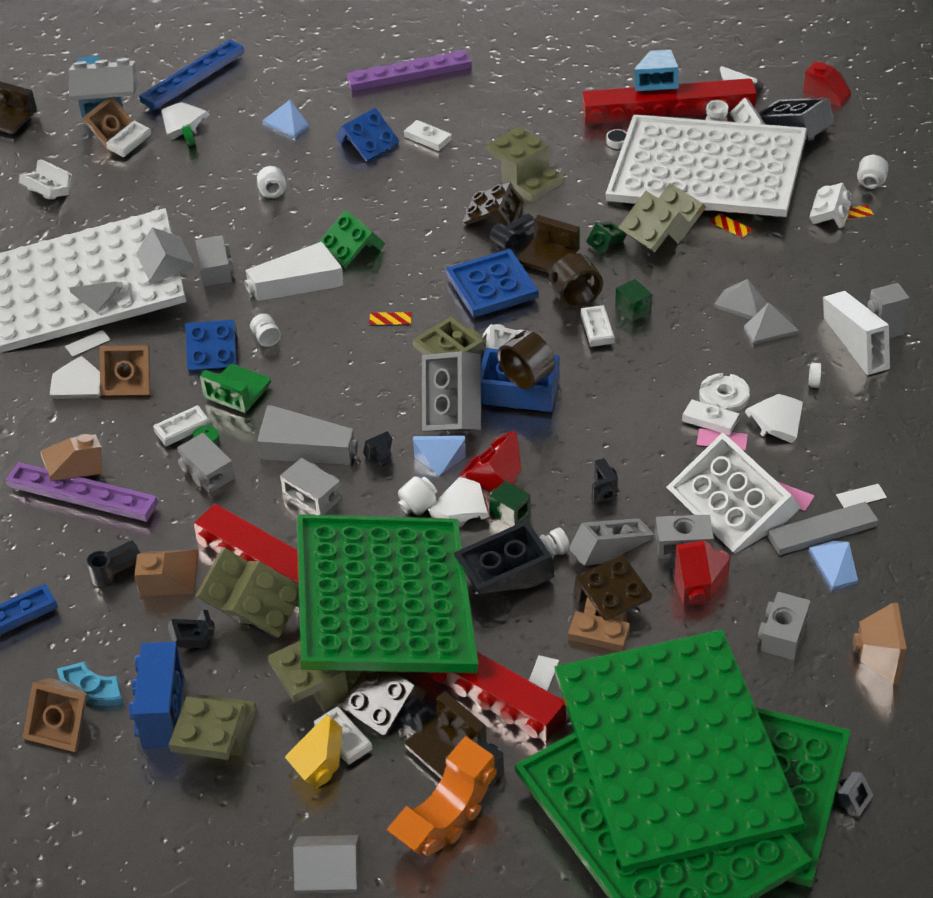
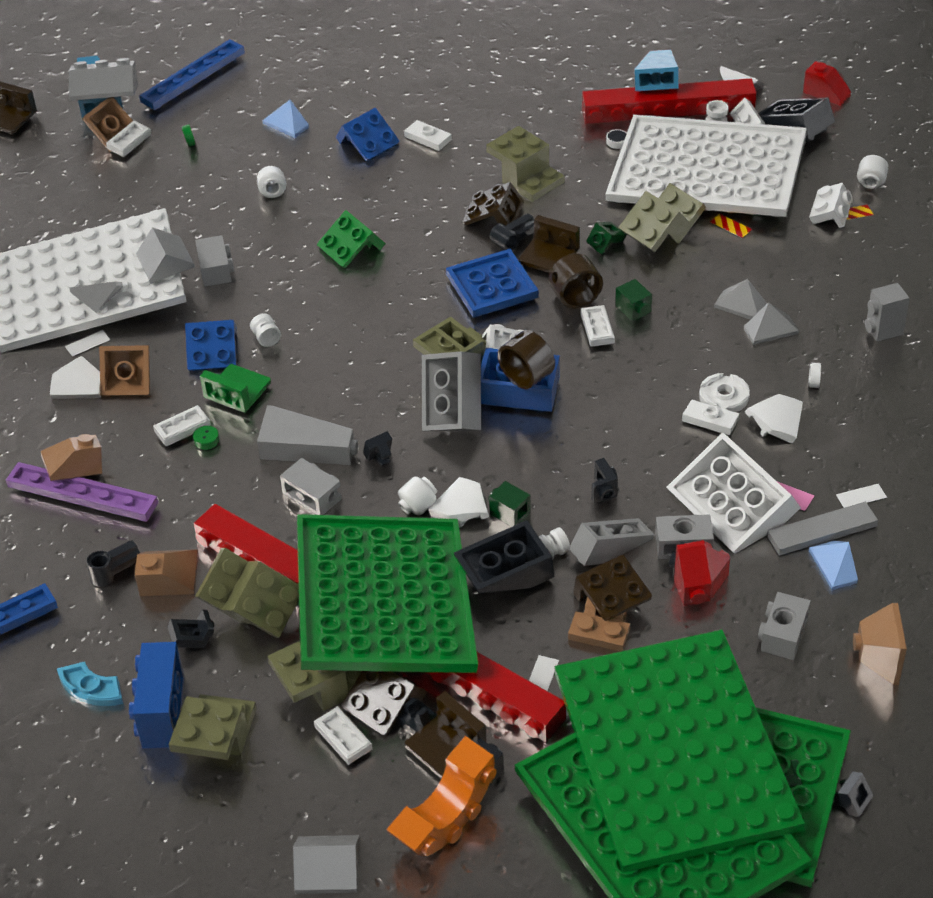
white bracket [19,160,72,199] -> none
medium nougat slope [22,678,88,752] -> none
white slope [161,102,209,140] -> none
light grey brick [177,433,235,493] -> none
white slope [244,242,344,301] -> none
yellow slope [285,714,343,789] -> none
medium lavender plate [346,50,472,92] -> none
sticker [369,312,412,325] -> none
light blue slope [413,436,466,476] -> none
red slope [458,430,522,492] -> none
bright pink sticker [697,428,748,451] -> none
white slope [823,291,890,375] -> none

